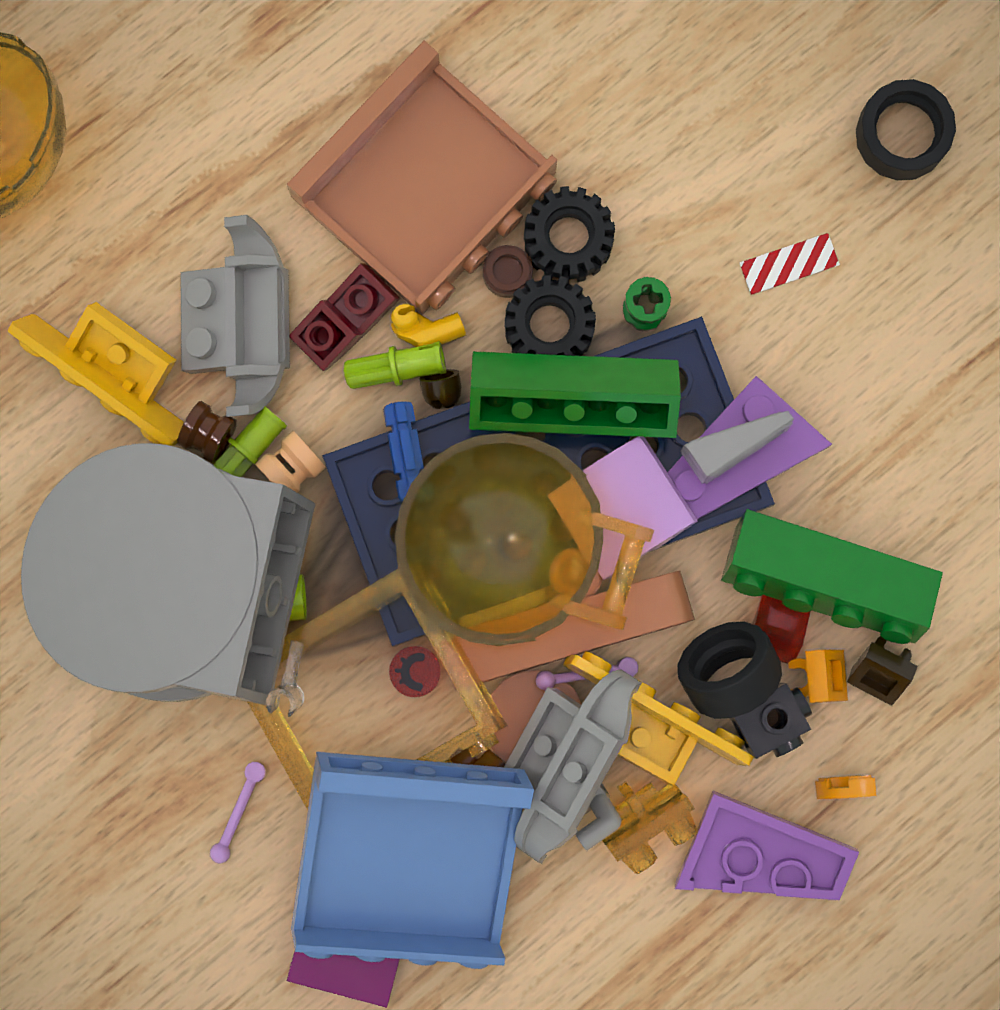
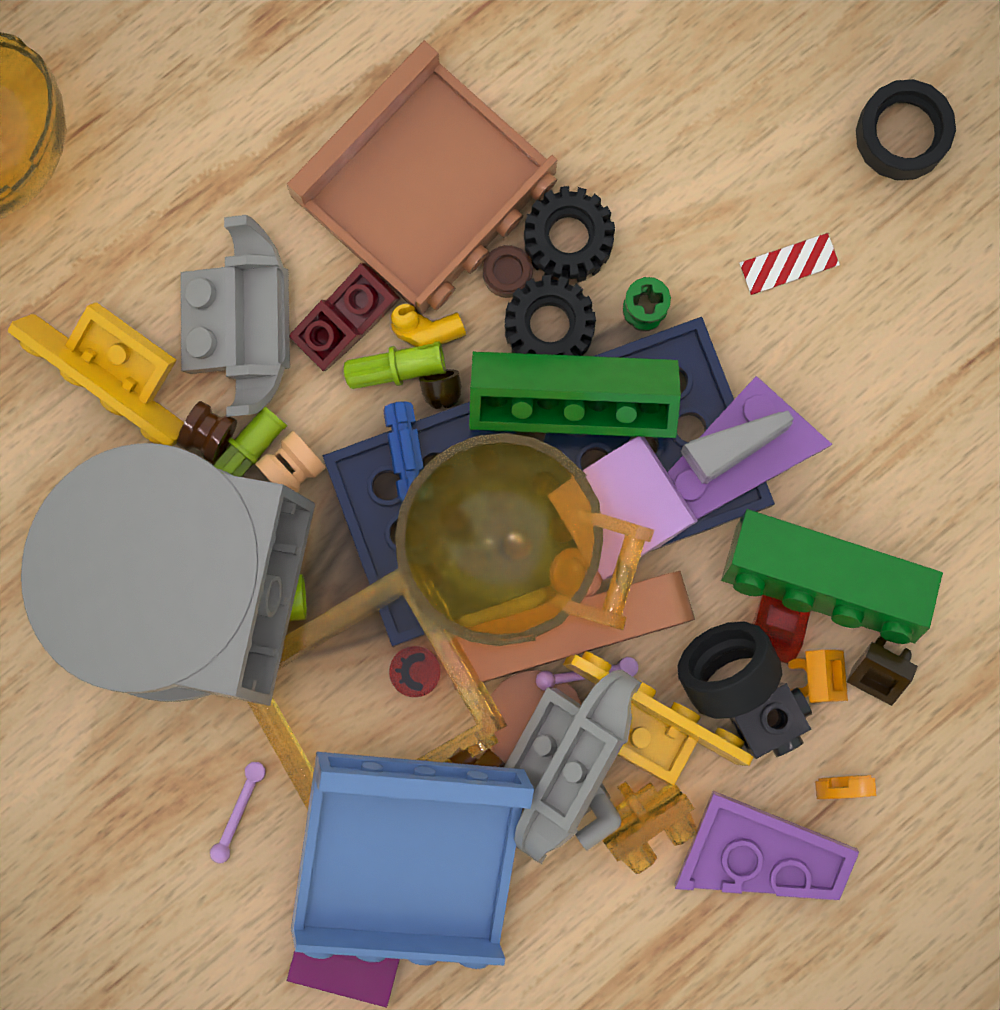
clear hand [266,640,304,717] -> none

